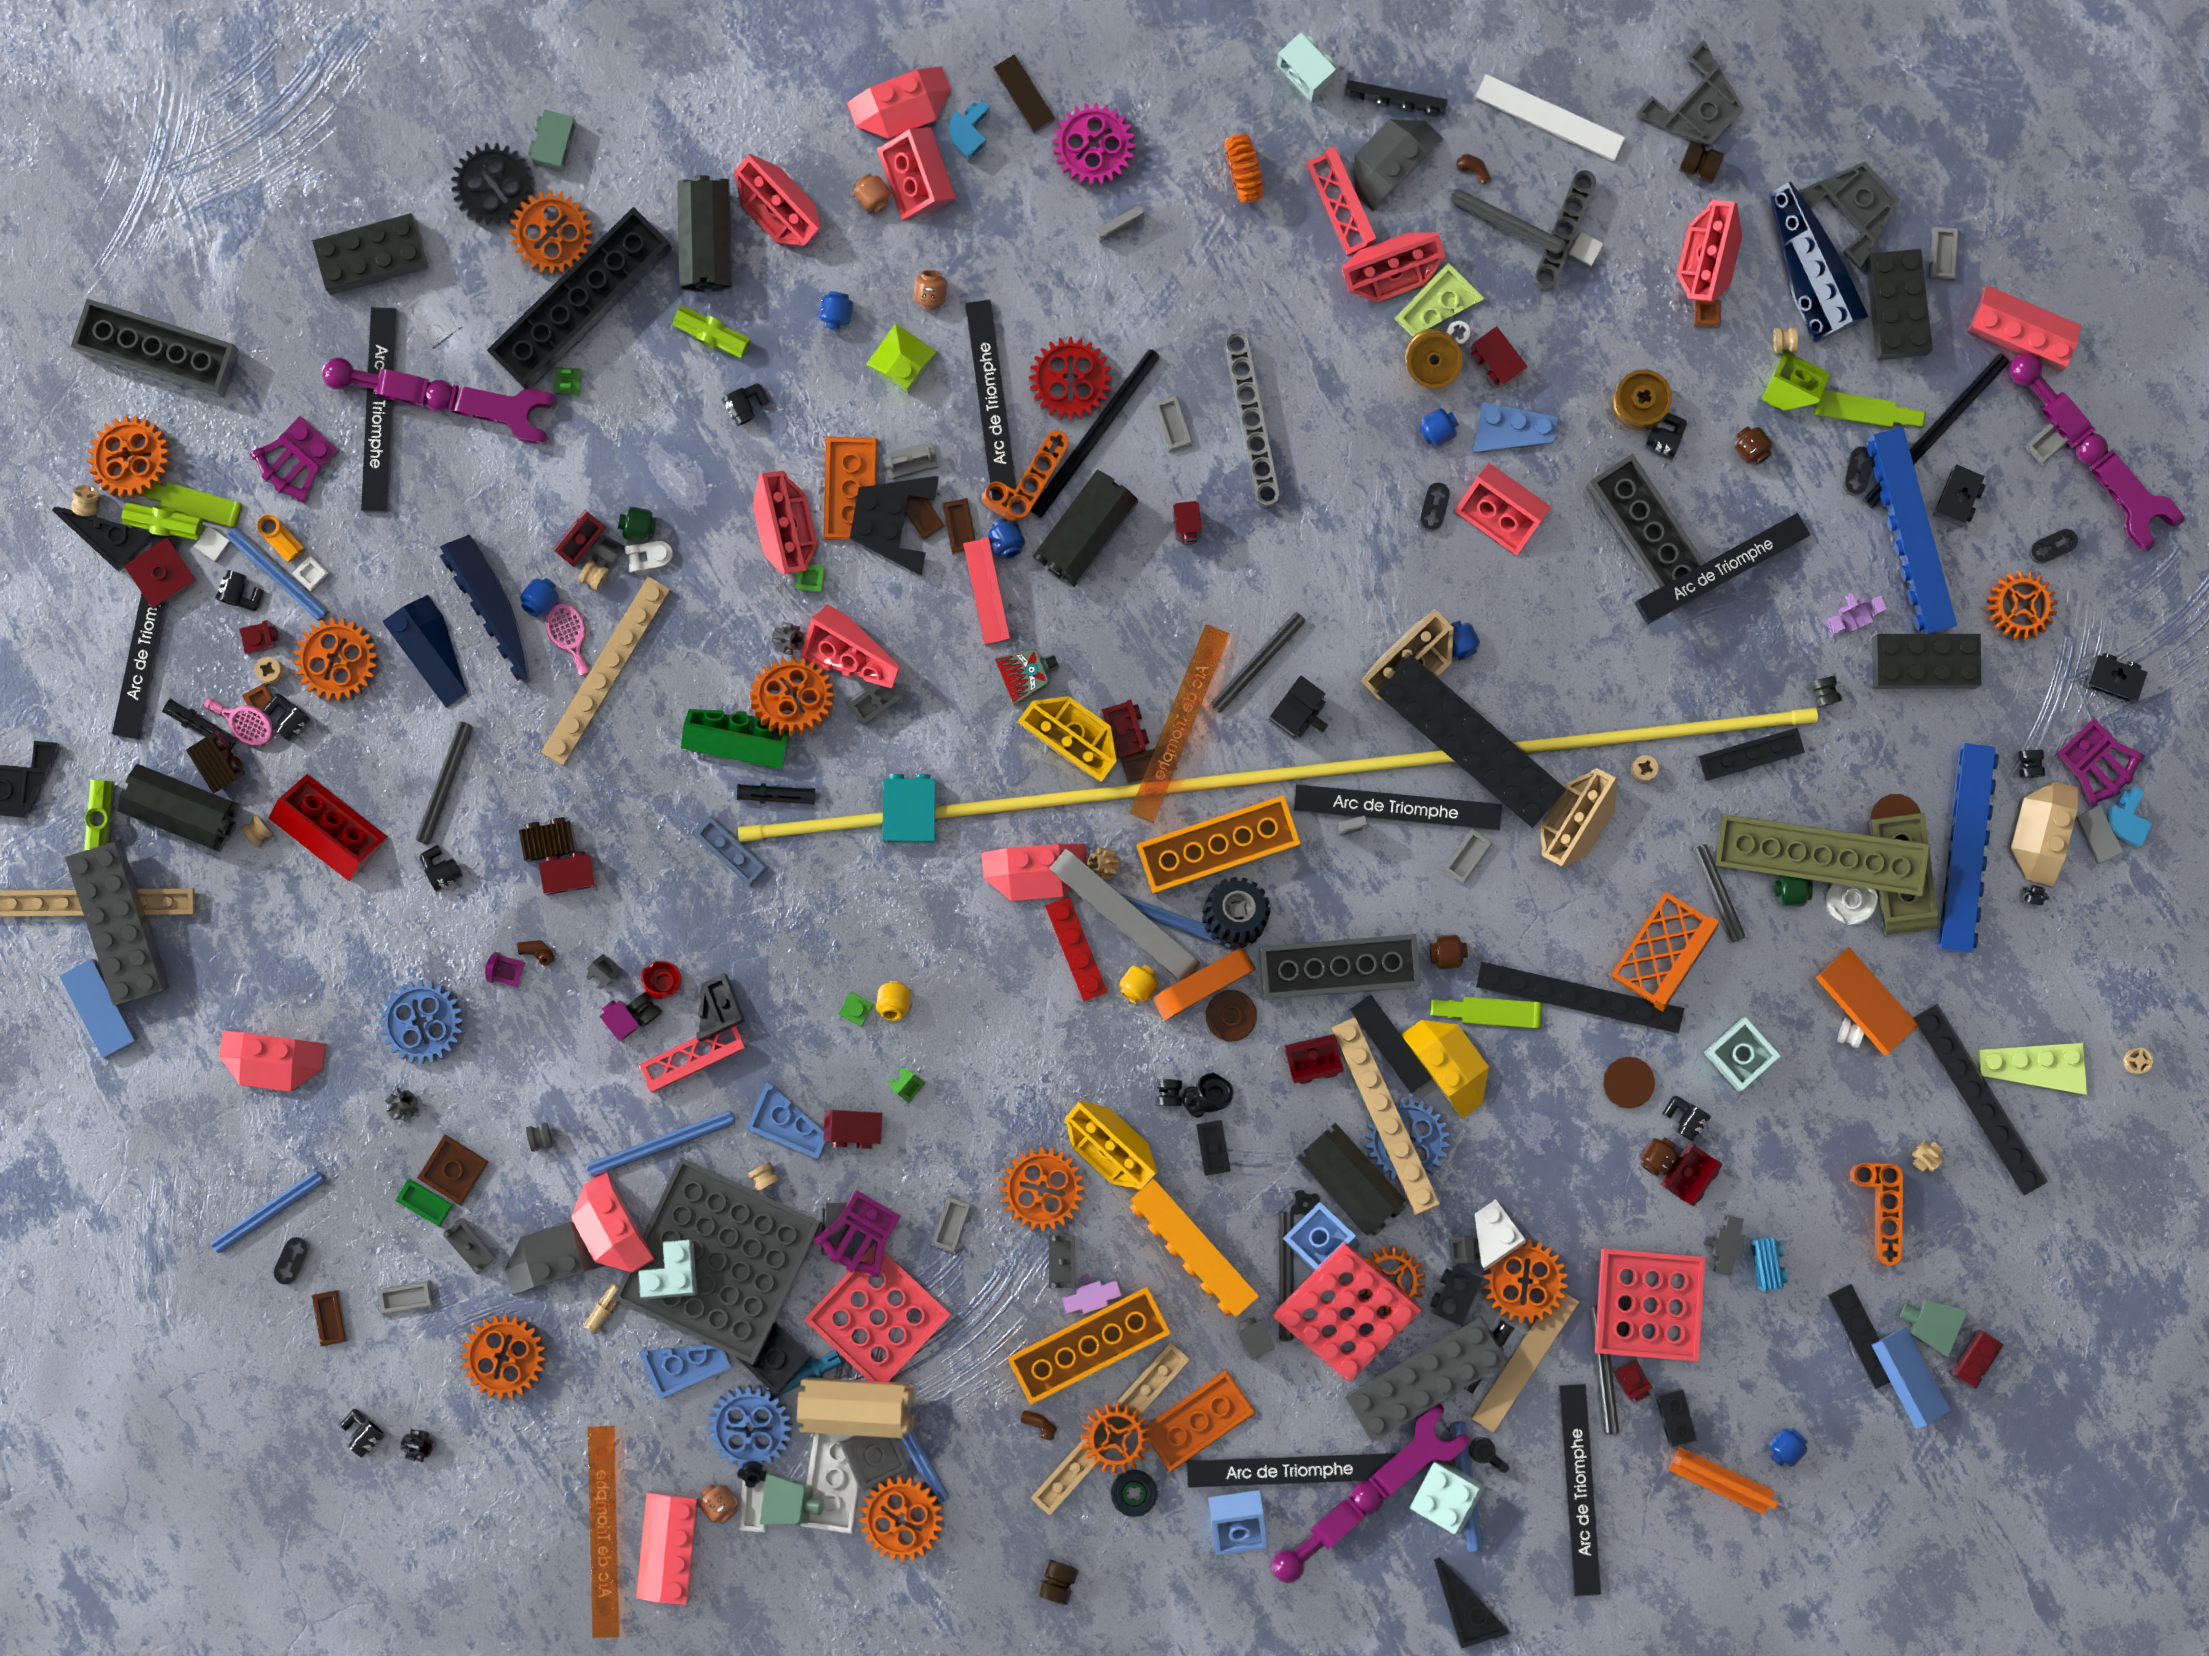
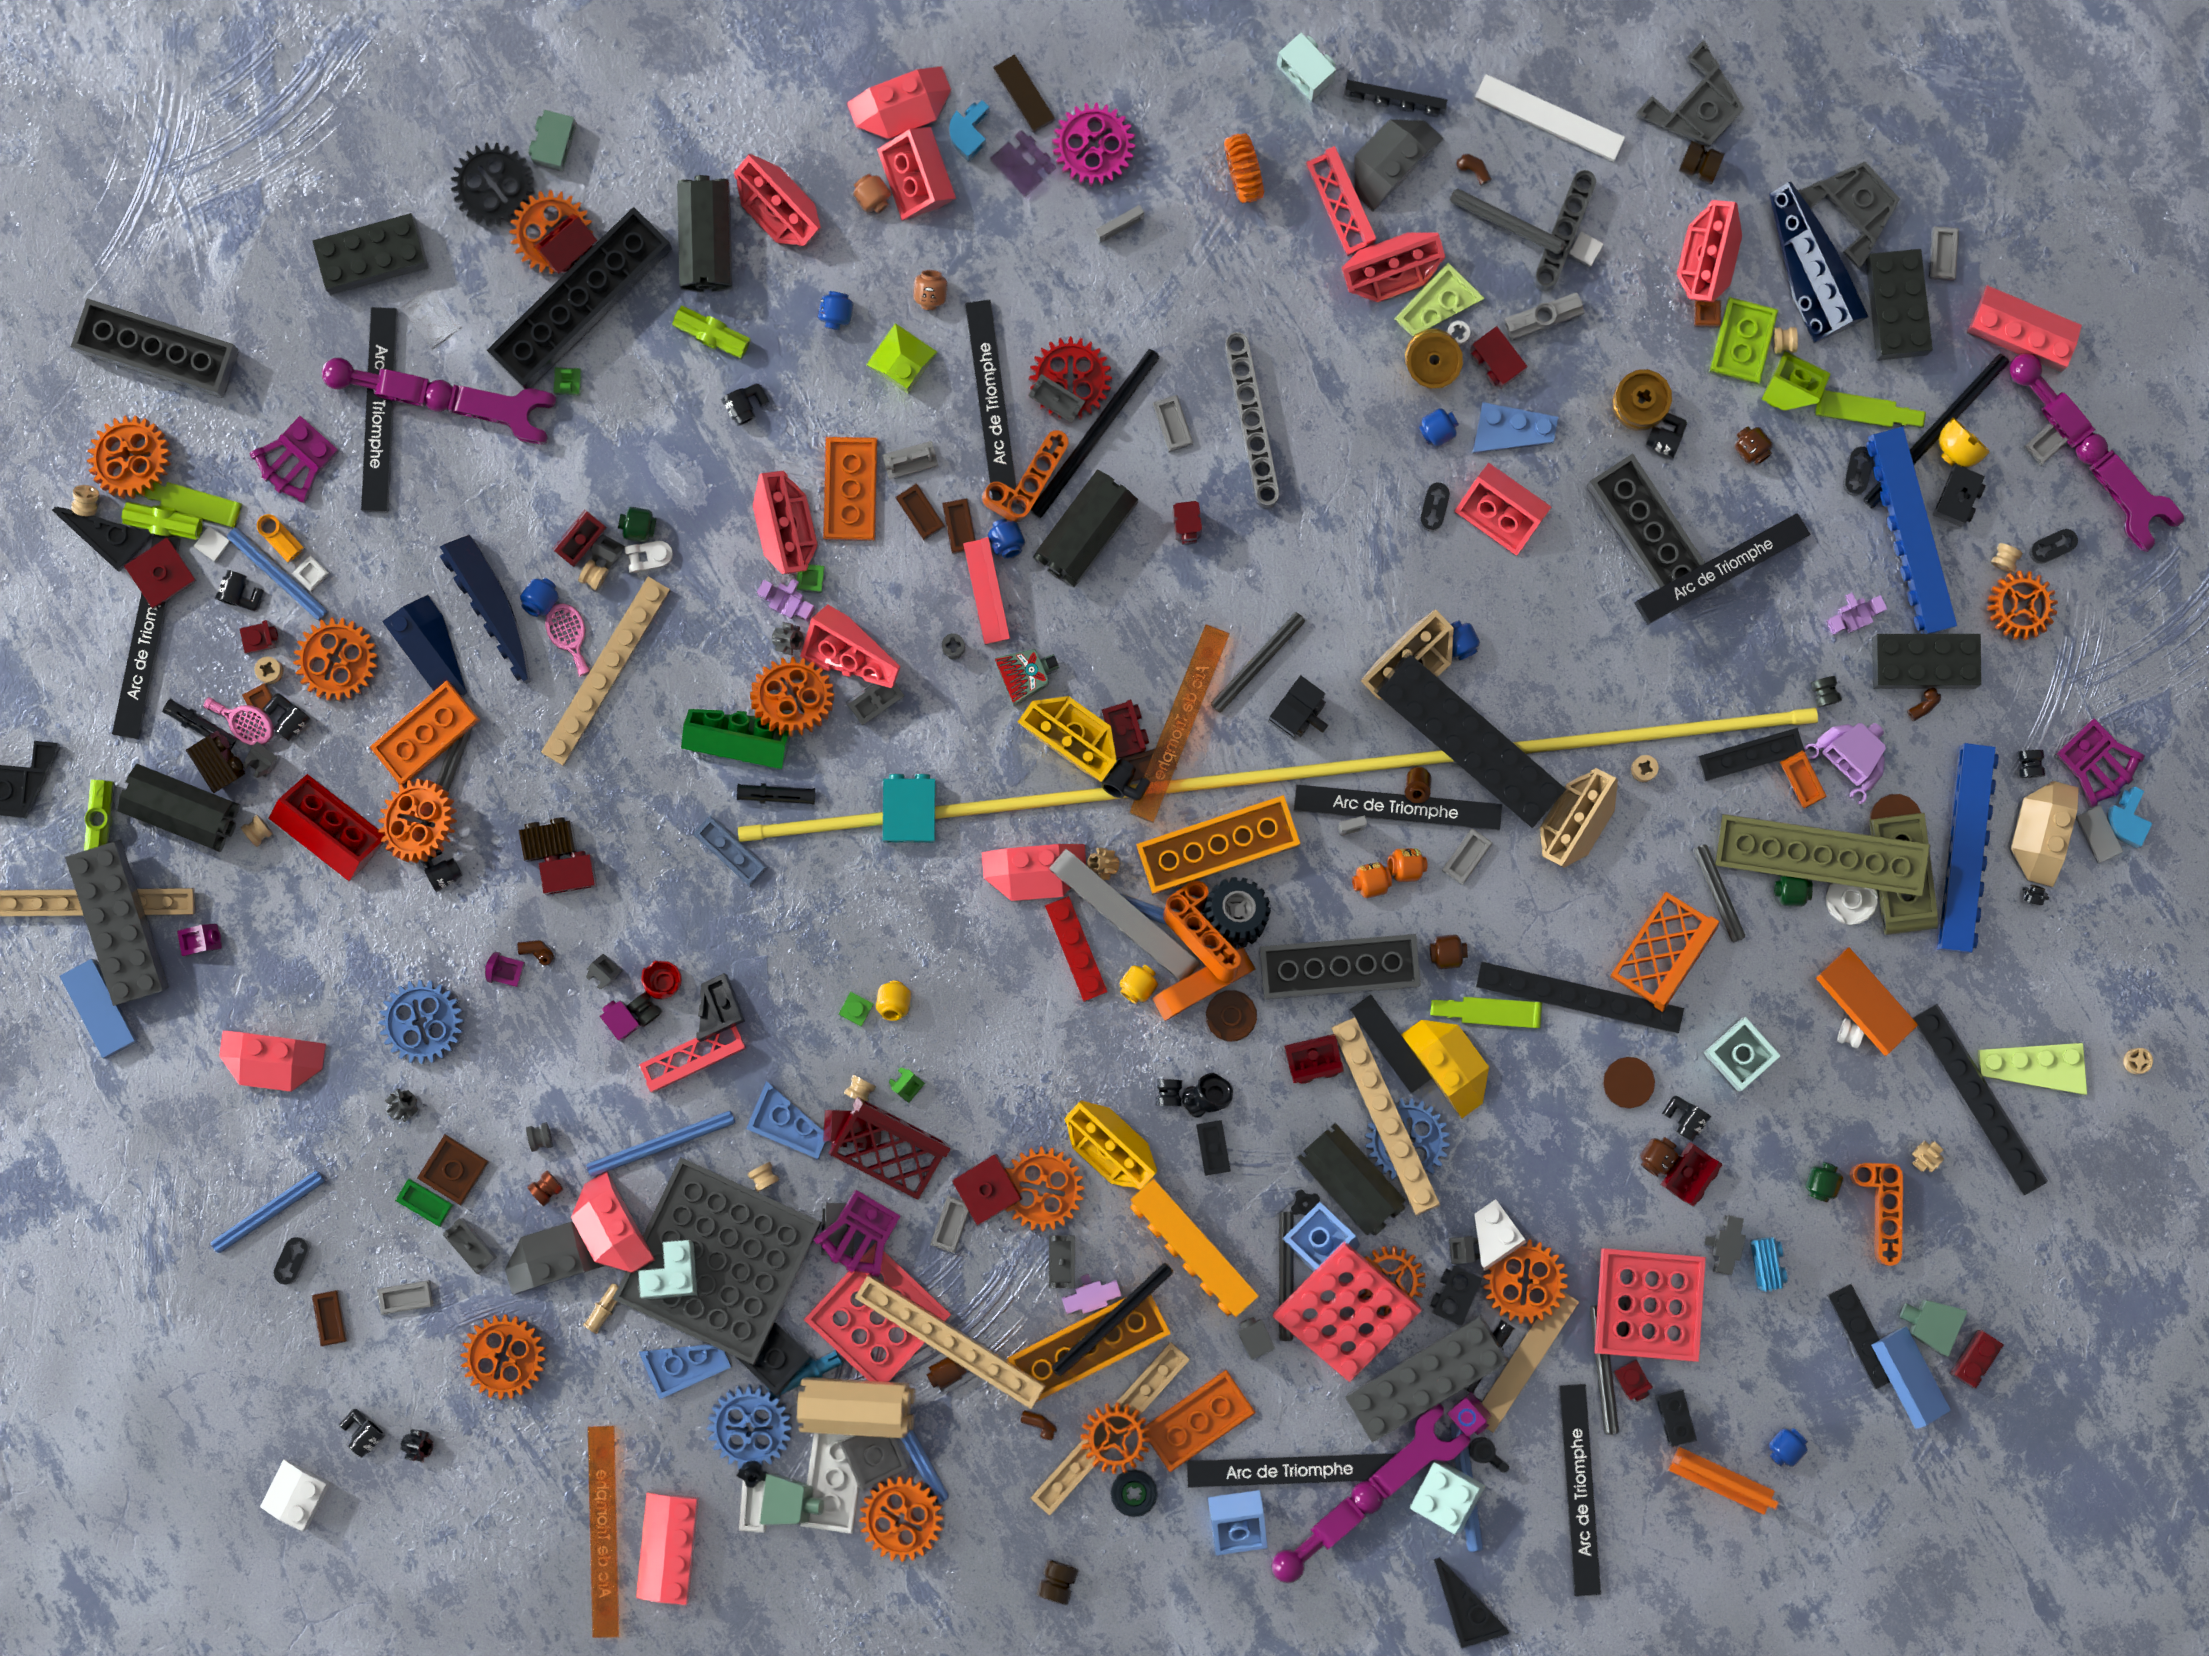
nougat head [699,1484,738,1524] -> none
black wing [850,476,939,576] -> none
black brick [2084,653,2148,704] -> none
none -> magenta bracket [177,924,222,956]
none -> dark grey tile [243,742,277,778]
none -> white slope [260,1459,331,1532]
none -> orange tile [370,680,480,786]
none -> orange gear [378,779,457,863]
none -> copper wheel [527,1170,564,1206]
none -> dark red brick [534,214,598,274]
none -> lavender piece [757,578,815,622]
none -> dark red fence [829,1096,951,1200]
none -> tan wheel [844,1075,876,1102]
none -> tan plate [855,1275,1046,1409]
none -> reddish brown brick [926,1357,967,1390]
none -> dark grey bush [942,633,965,659]
none -> dark red plate [952,1154,1023,1226]
none -> clear purple plate [990,130,1056,197]
none -> dark grey hinge [1028,374,1085,423]
none -> black axle [1052,1263,1173,1377]
none -> black piece [1101,759,1150,800]
none -> orange beam [1163,880,1241,981]
none -> orange head [1352,862,1392,898]
none -> orange head [1387,848,1428,882]
none -> reddish brown brick [1405,767,1432,803]
none -> magenta brick [1447,1392,1492,1437]
none -> light grey piece [1504,292,1585,340]
none -> lime tile [1709,297,1779,385]
none -> orange tile [1780,750,1827,808]
none -> lavender torso [1804,723,1886,804]
none -> dark green head [1805,1162,1843,1202]
none -> reddish brown arm [1907,687,1941,721]
none -> yellow cylinder [1939,417,1990,467]
none -> tan wheel [1991,543,2023,573]

